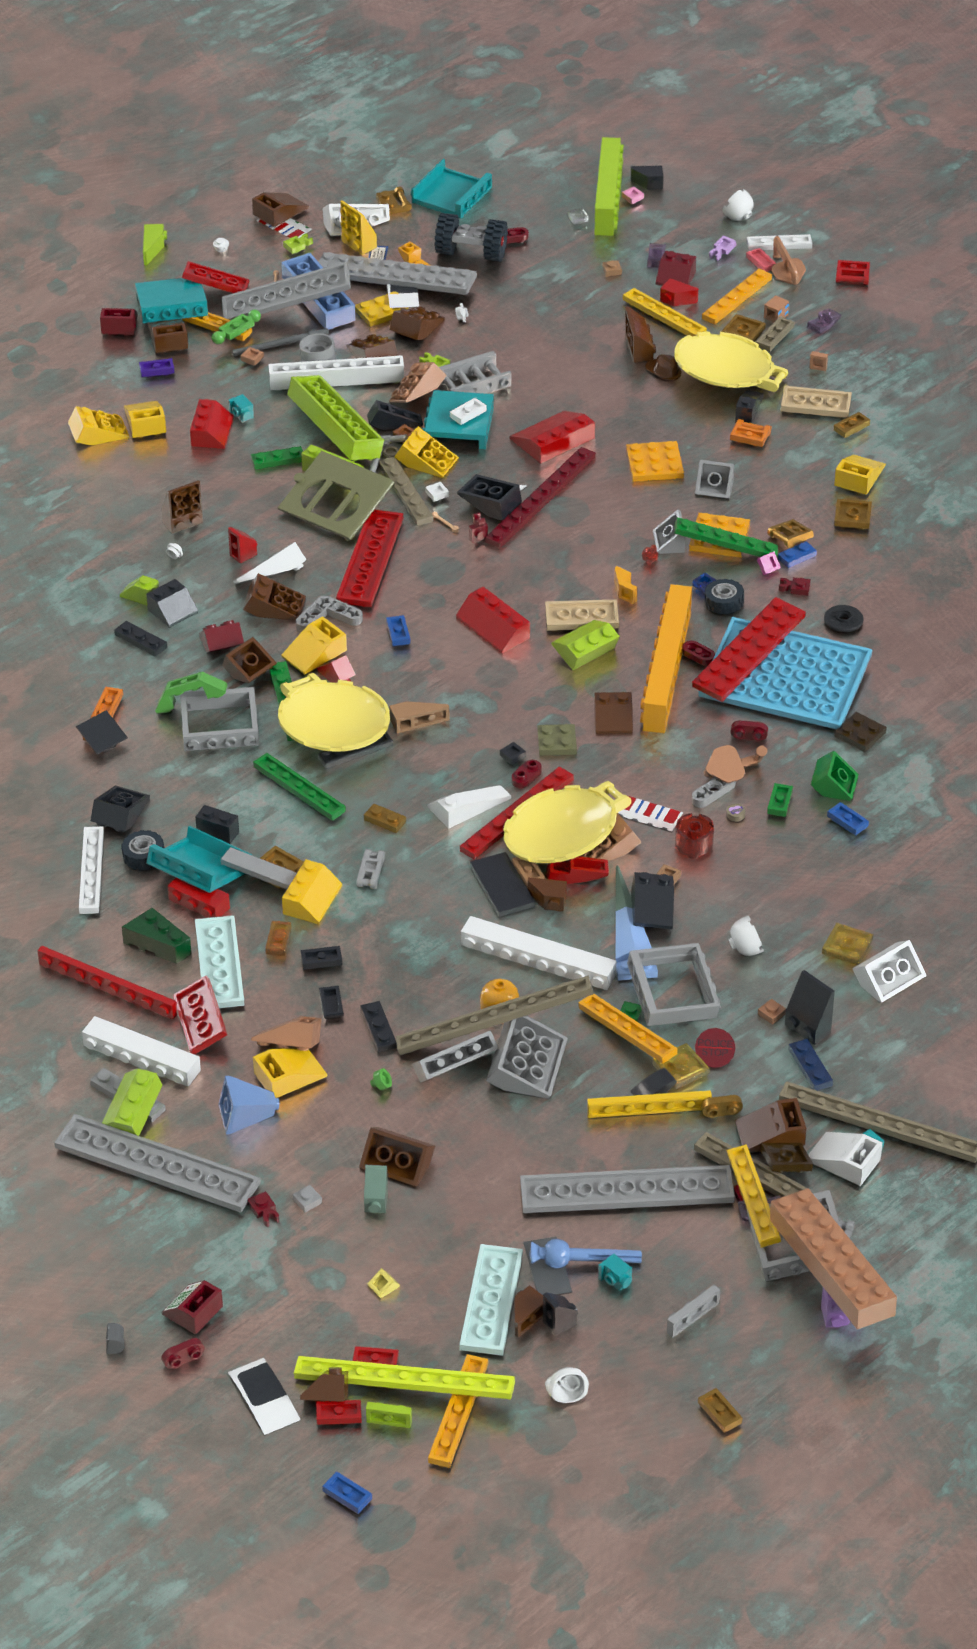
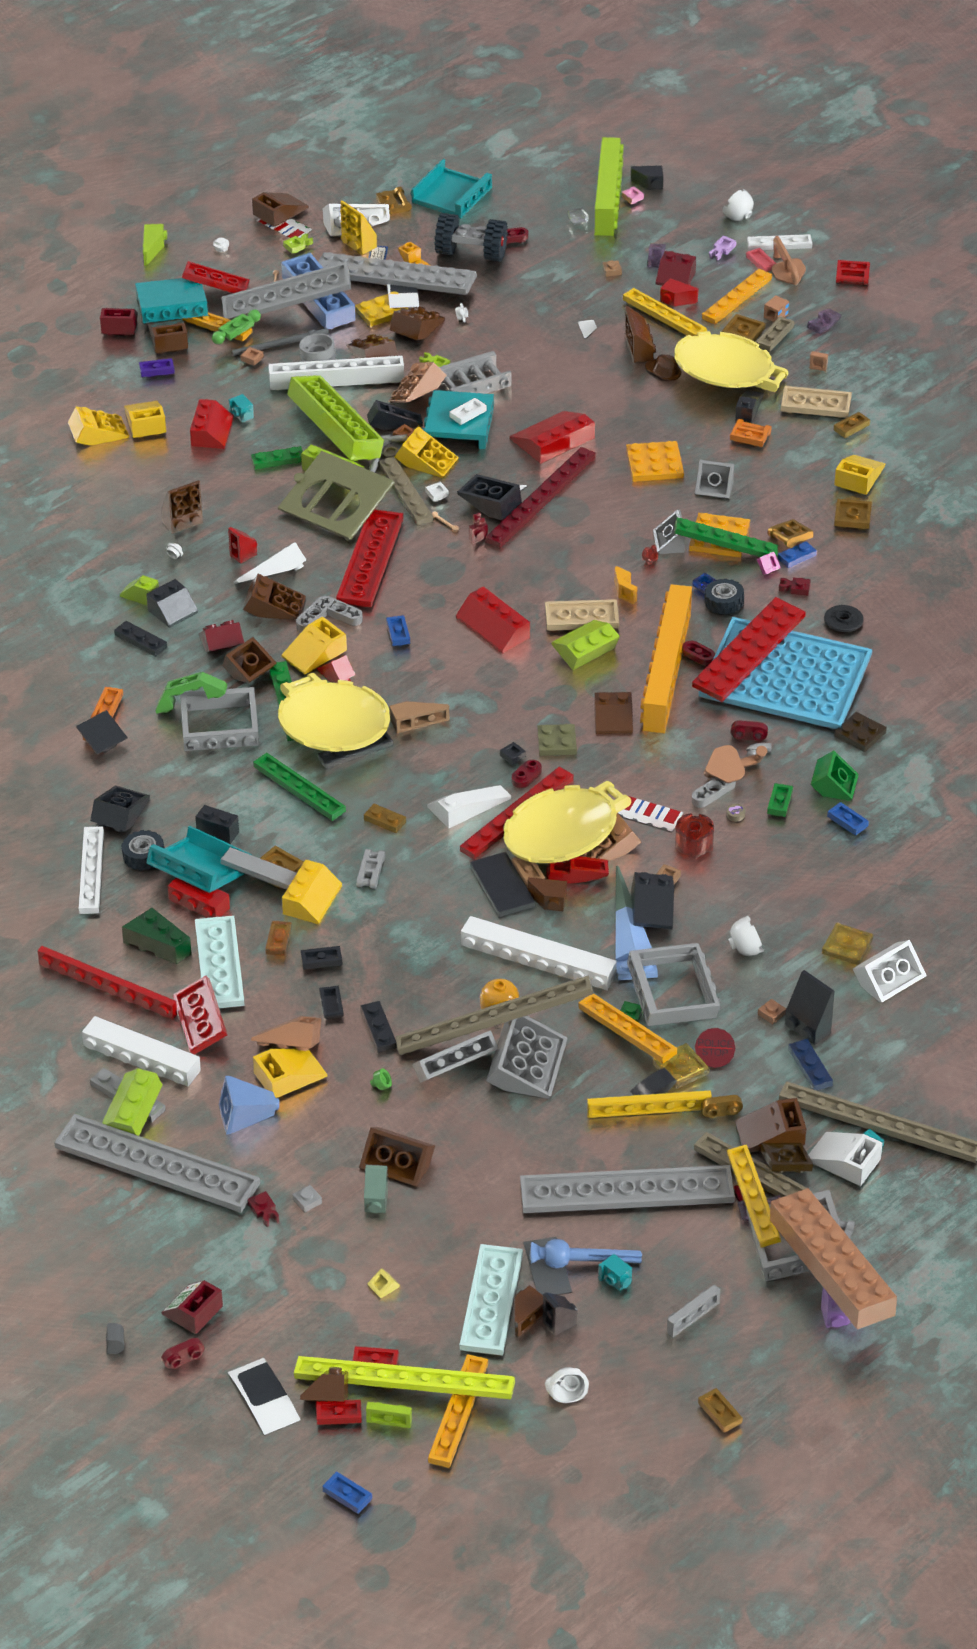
none -> white sticker [578,320,597,338]
none -> light grey arm [746,743,771,756]

